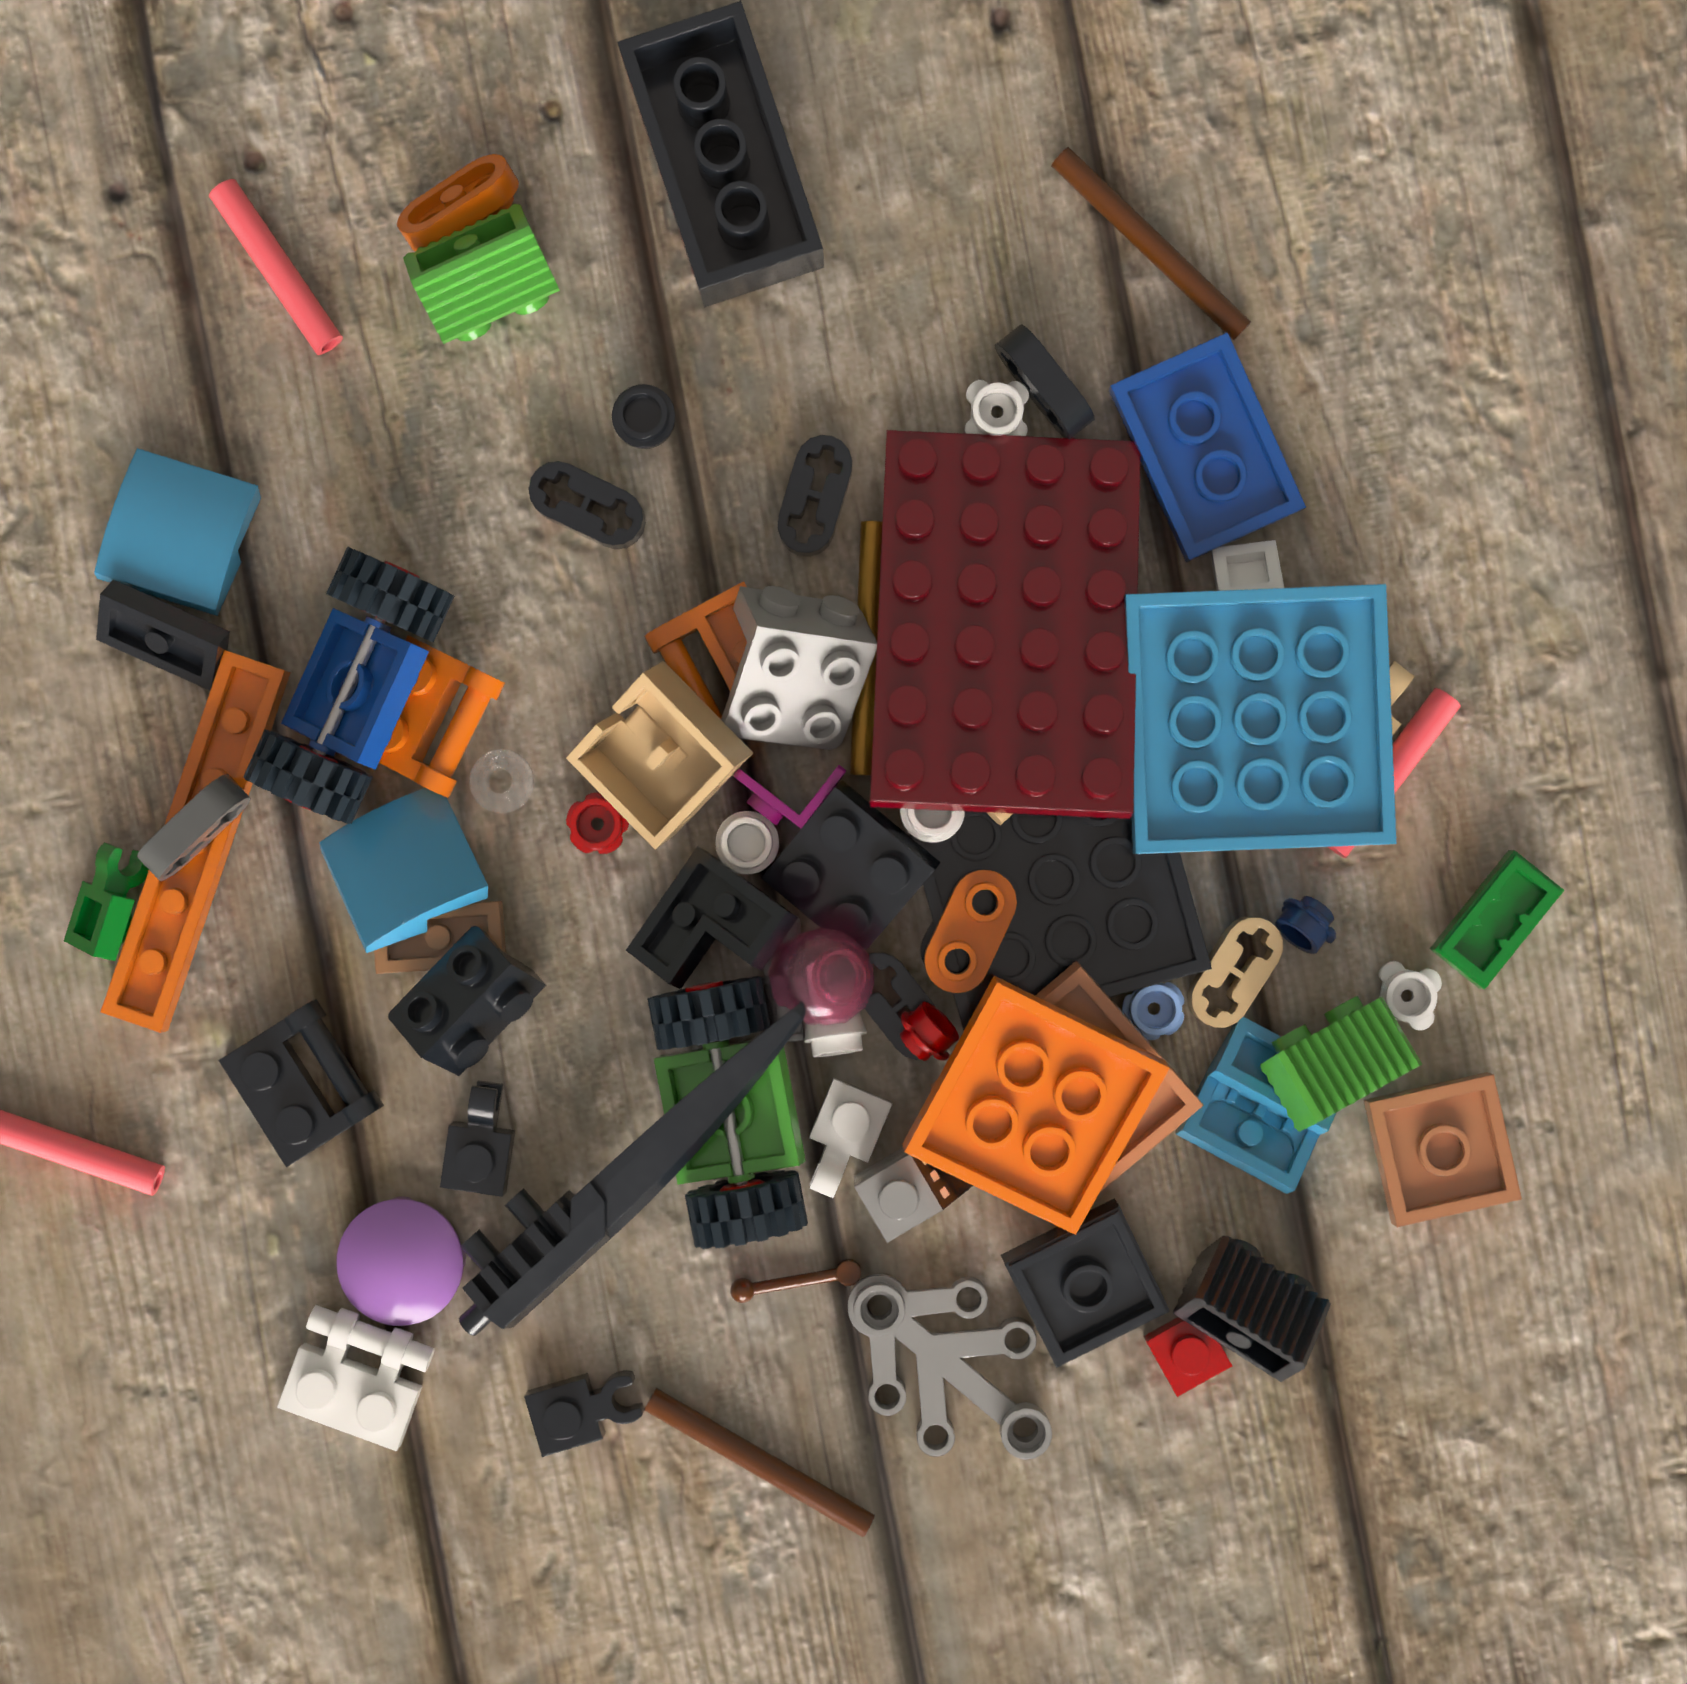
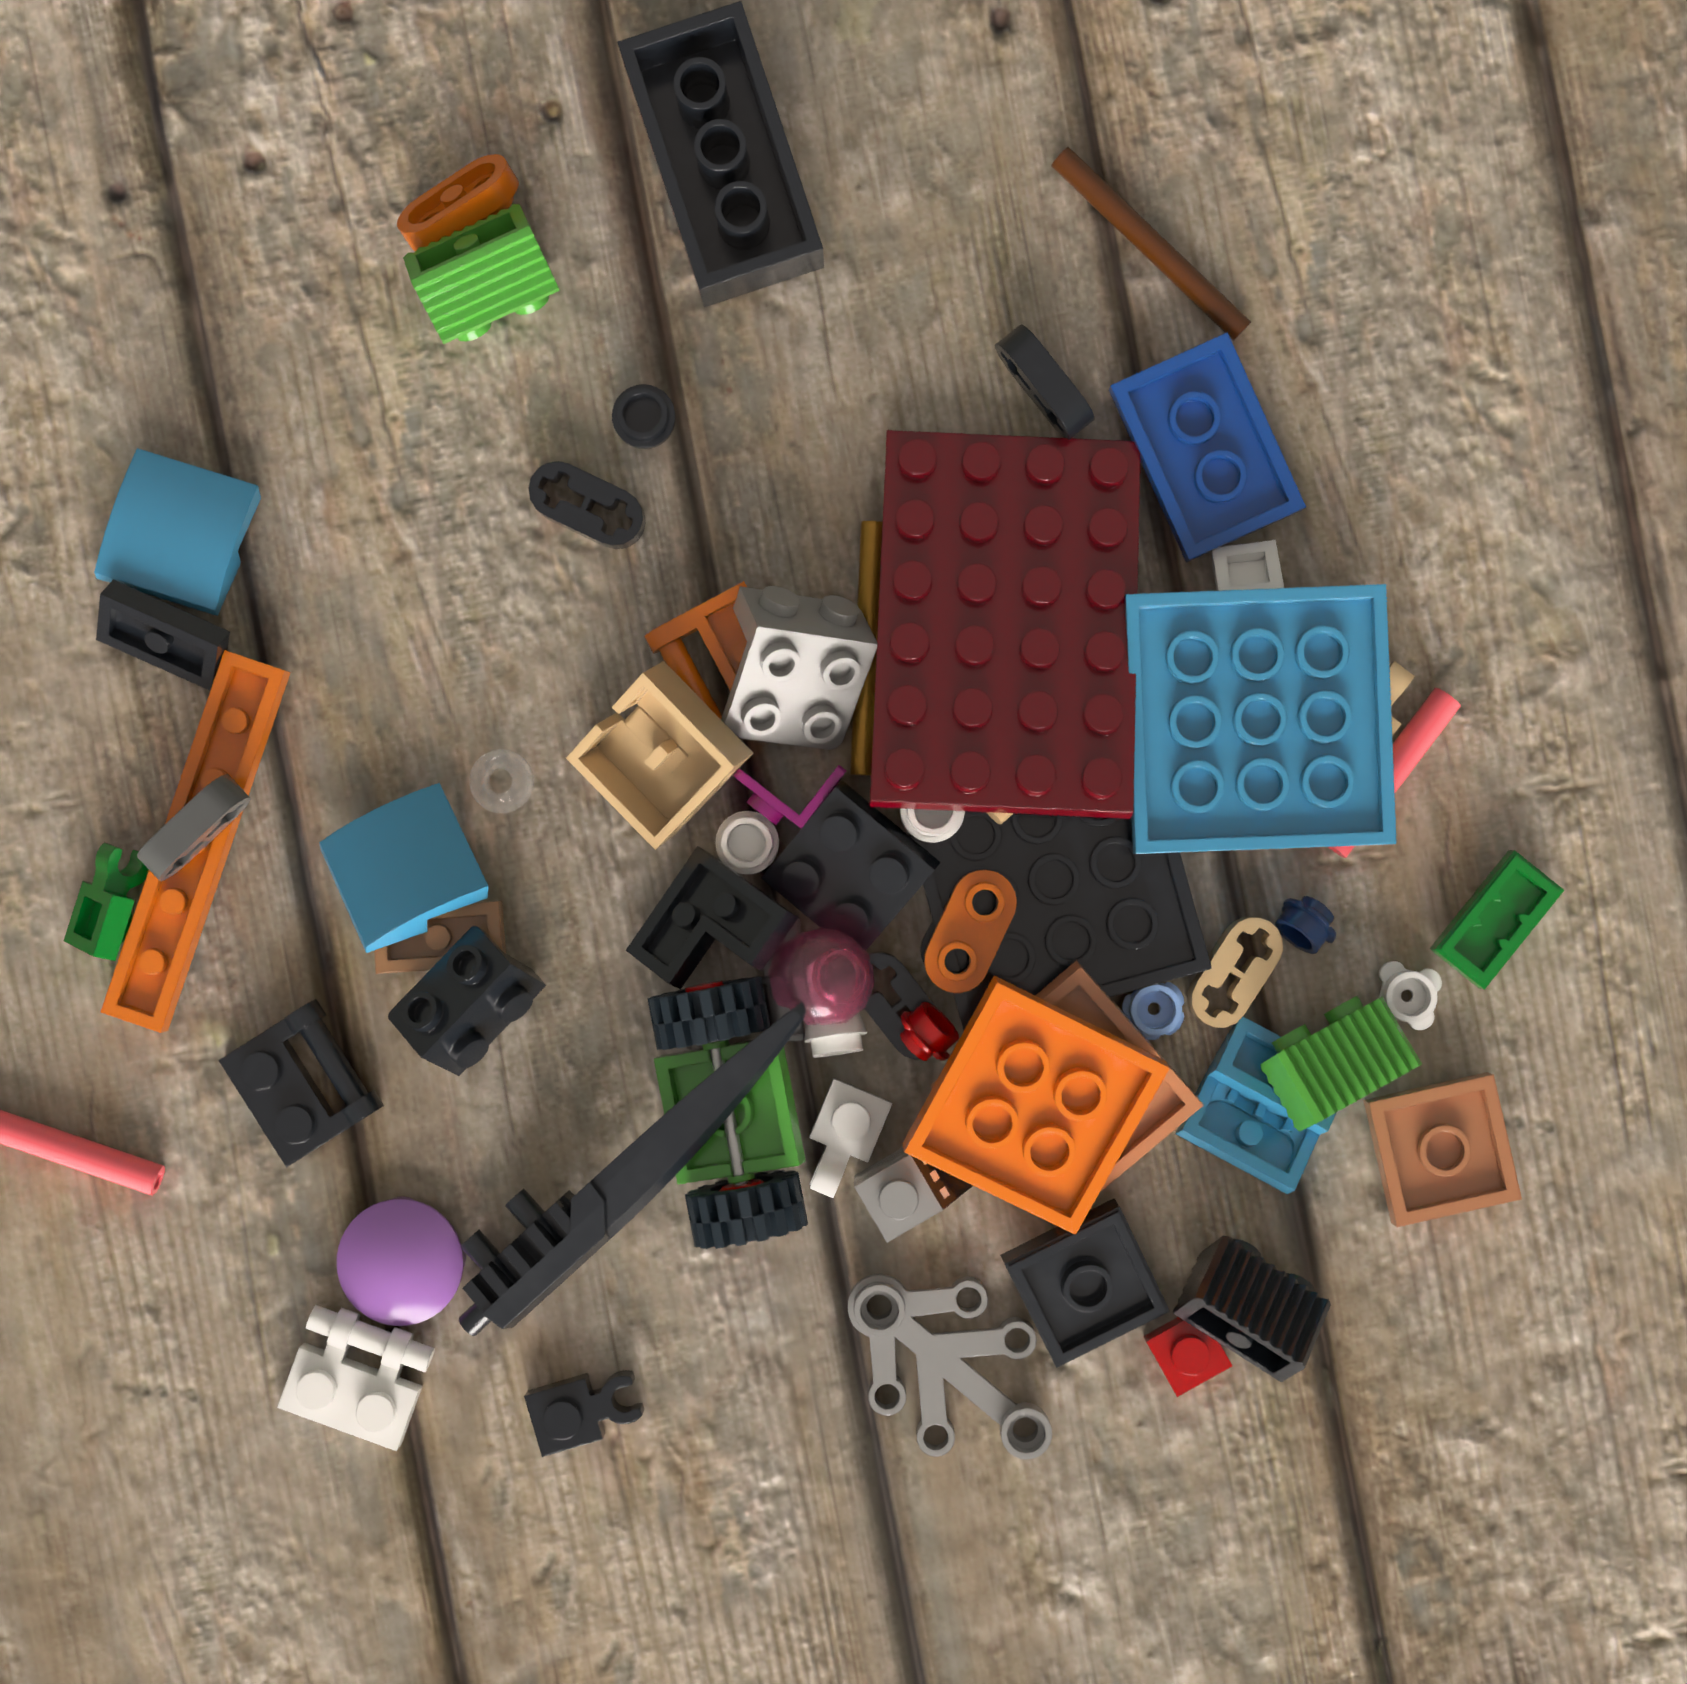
coral piece [209,179,343,355] -> none
plate [243,547,455,824] -> none
orange plate [379,635,505,798] -> none
black plate [440,1080,515,1197] -> none
red plate [566,792,629,854] -> none
reddish brown bar [644,1388,875,1538] -> none
reddish brown hinge [730,1259,861,1303] -> none
black beam [777,435,852,557] -> none
white plate [965,380,1029,436] -> none

